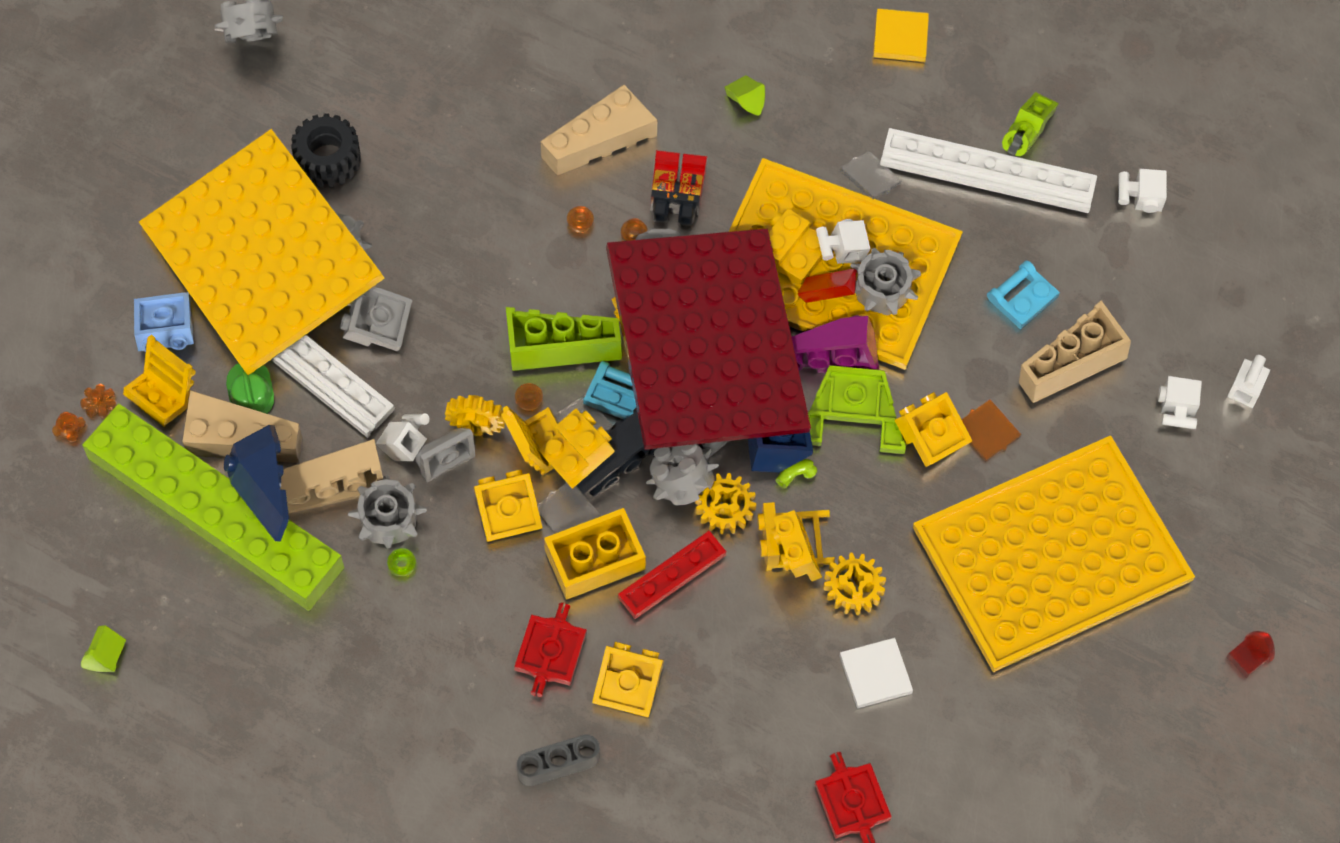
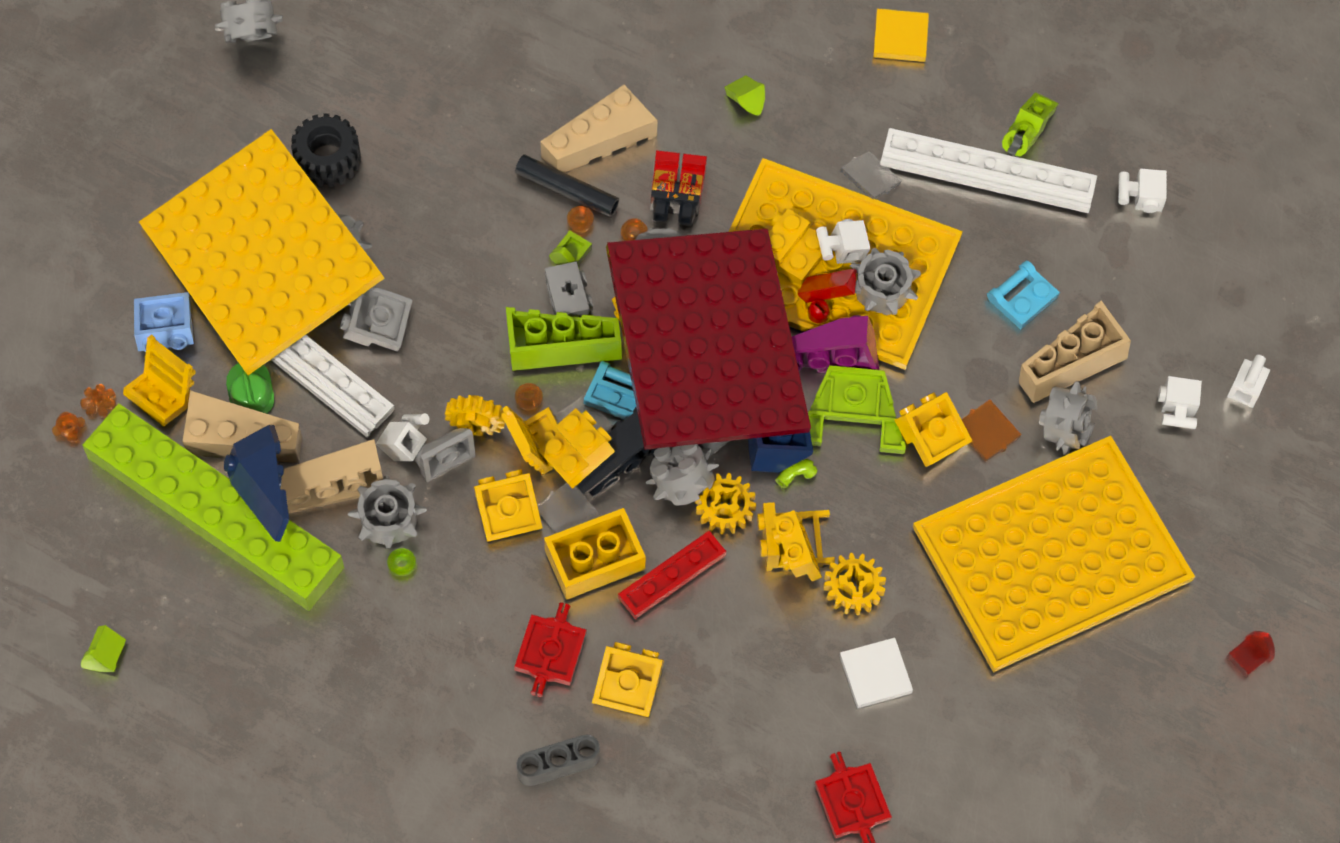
none -> black piece [515,154,619,217]
none -> light grey brick [545,261,593,317]
none -> lime tile [549,230,592,268]
none -> red hinge [808,299,830,323]
none -> light grey brick [1039,381,1097,455]

